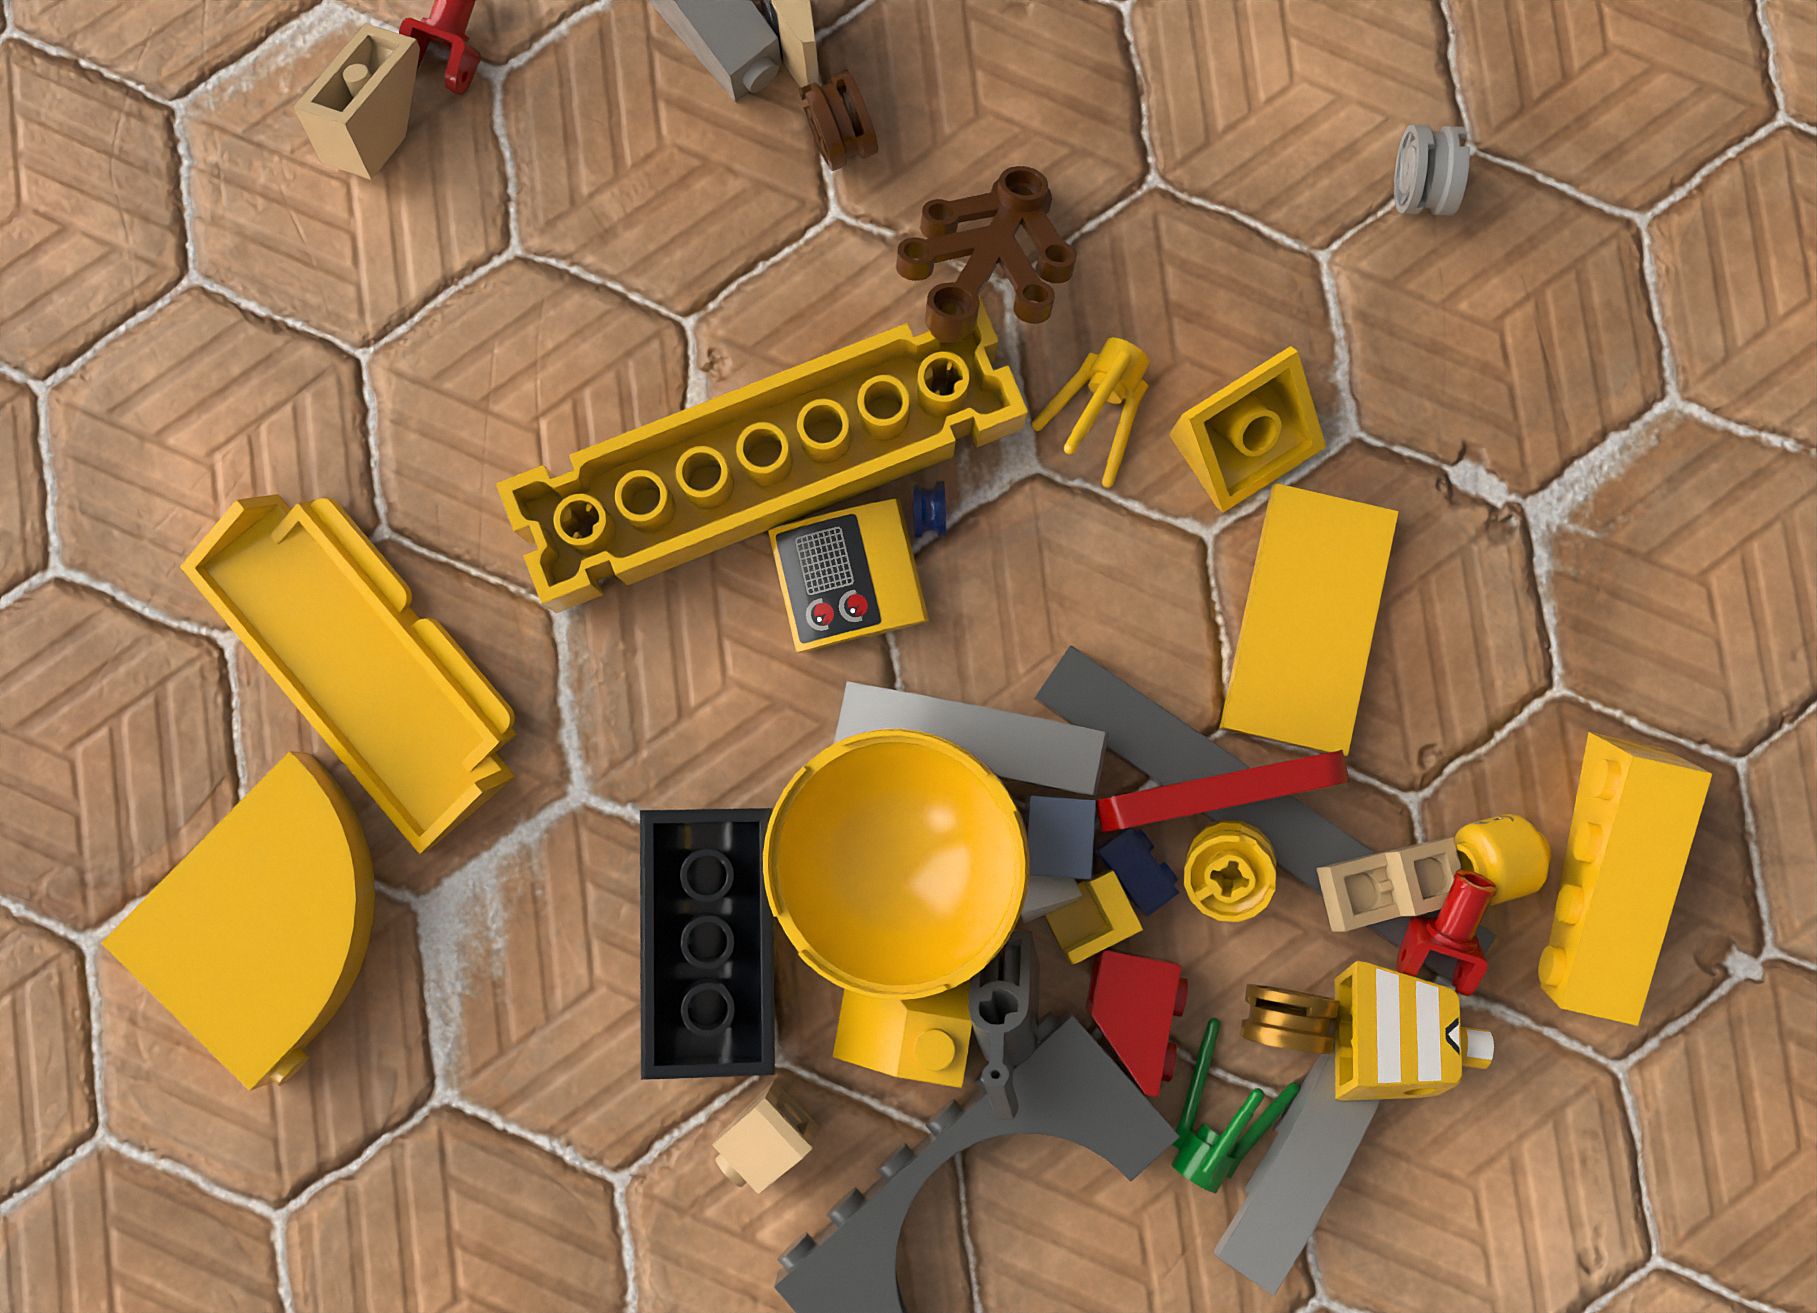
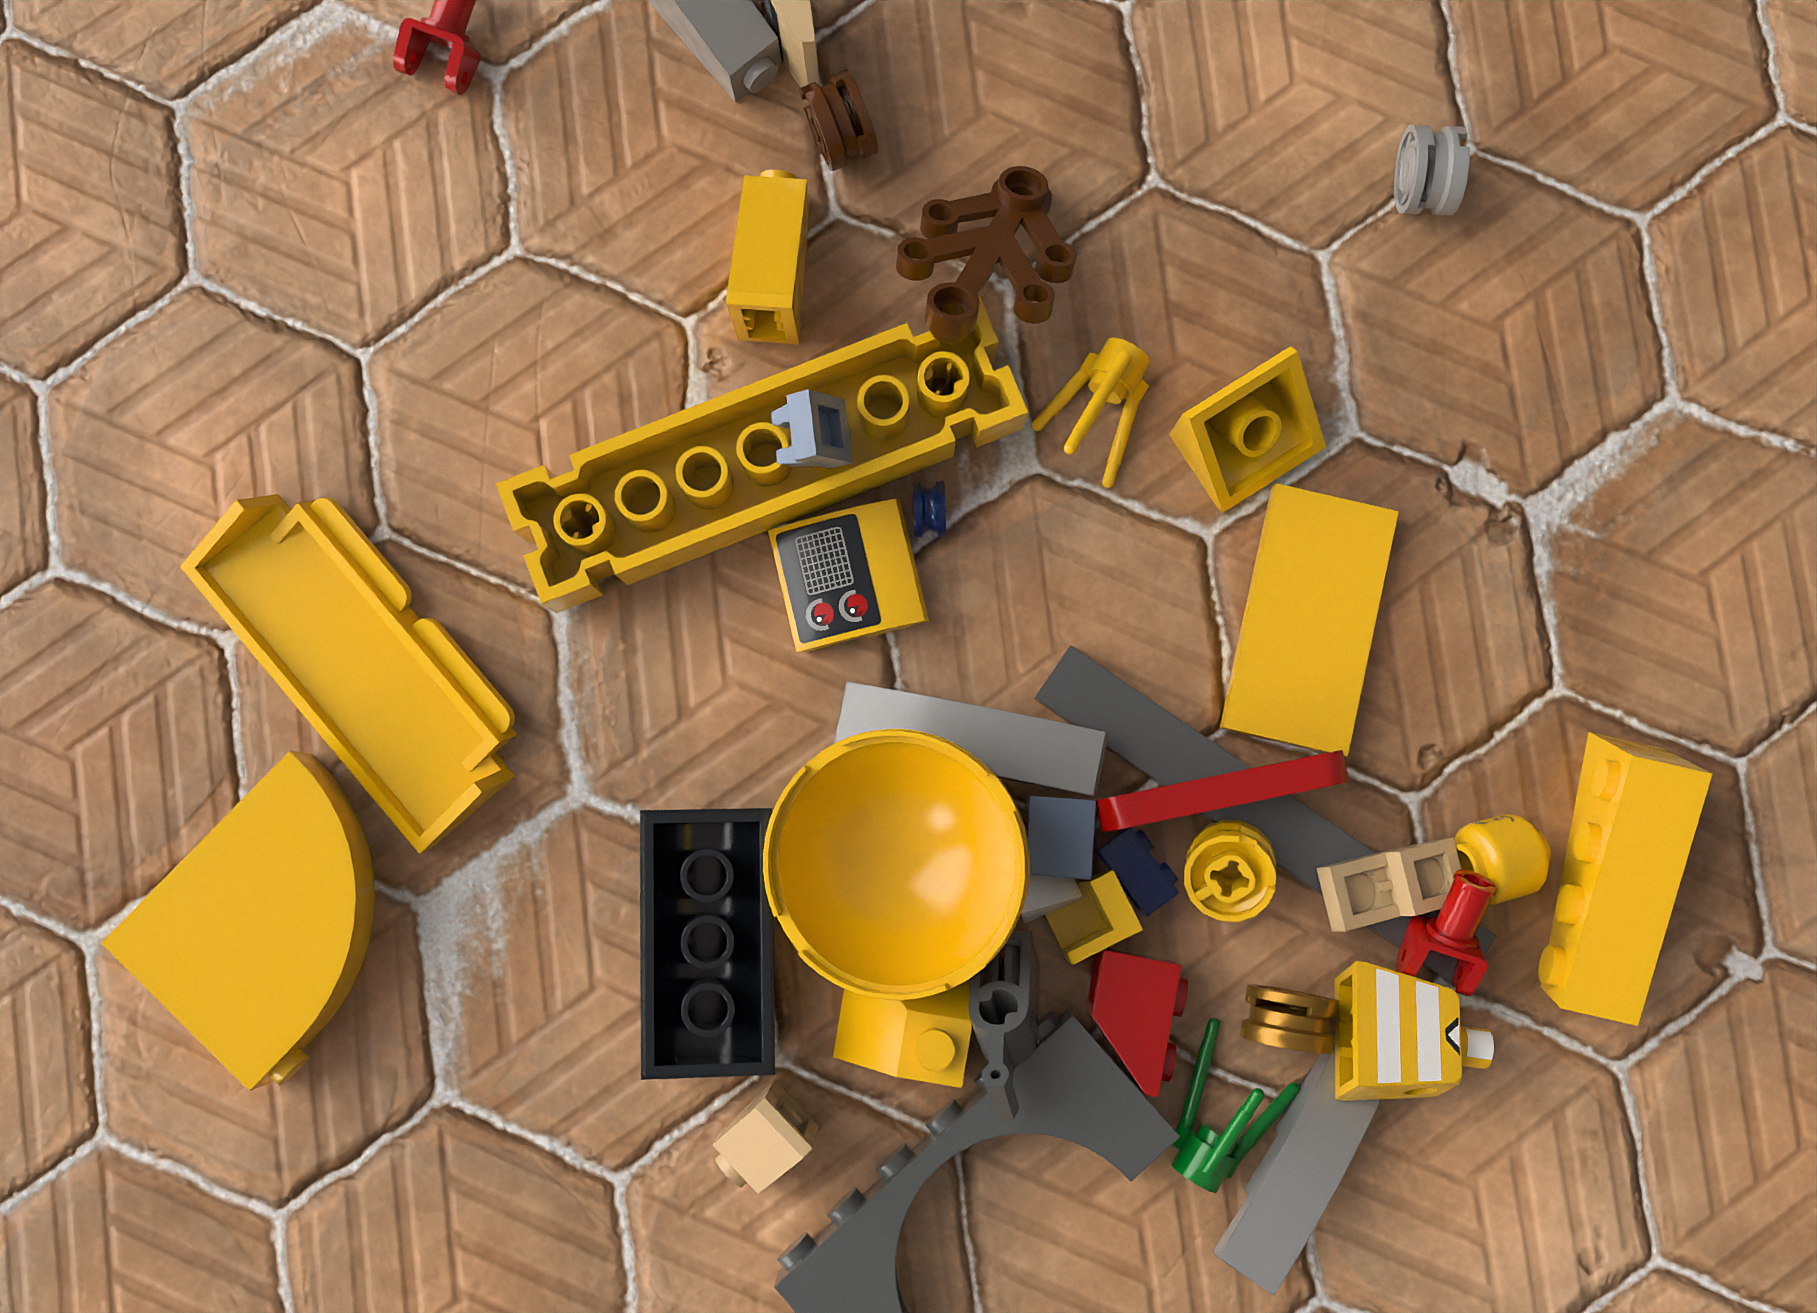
tan slope [293,23,420,180] -> none
none -> yellow slope [726,170,810,345]
none -> tile [771,389,853,468]

